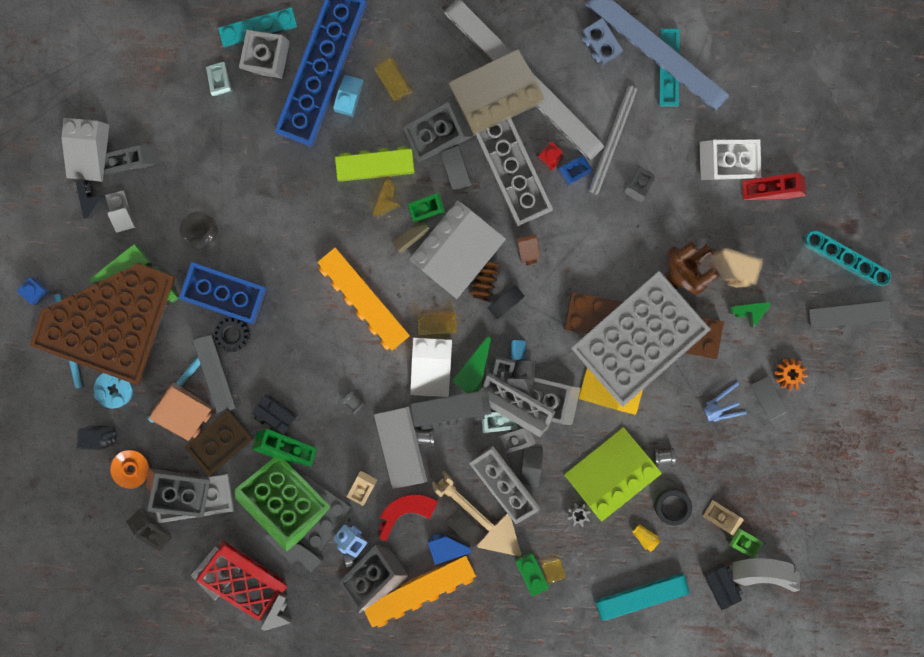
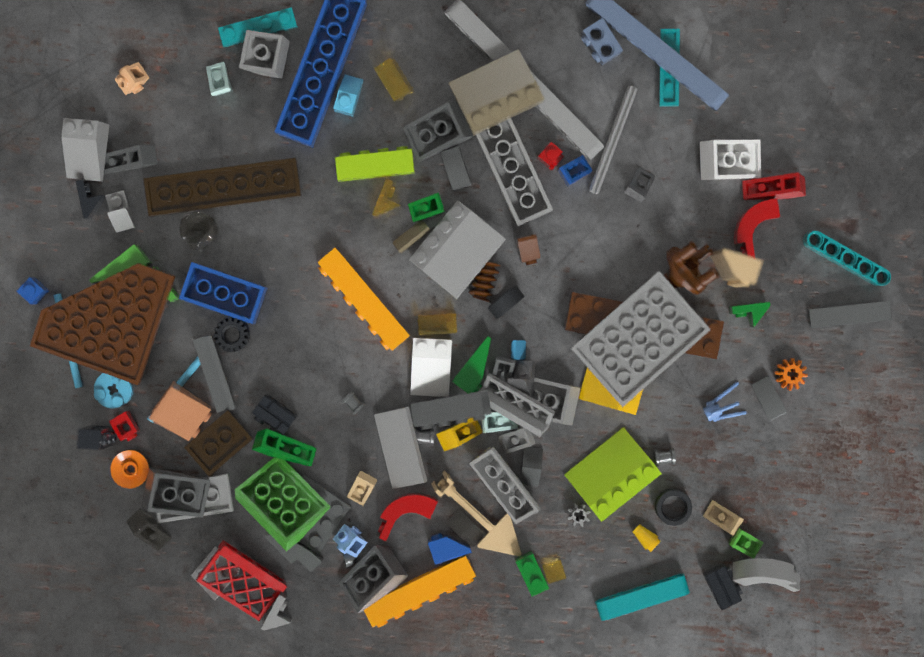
none -> red brick [109,411,140,442]
none -> light nougat brick [115,62,149,95]
none -> dark brown plate [143,158,302,217]
none -> yellow slope [436,418,483,452]
none -> red arch [734,198,780,258]

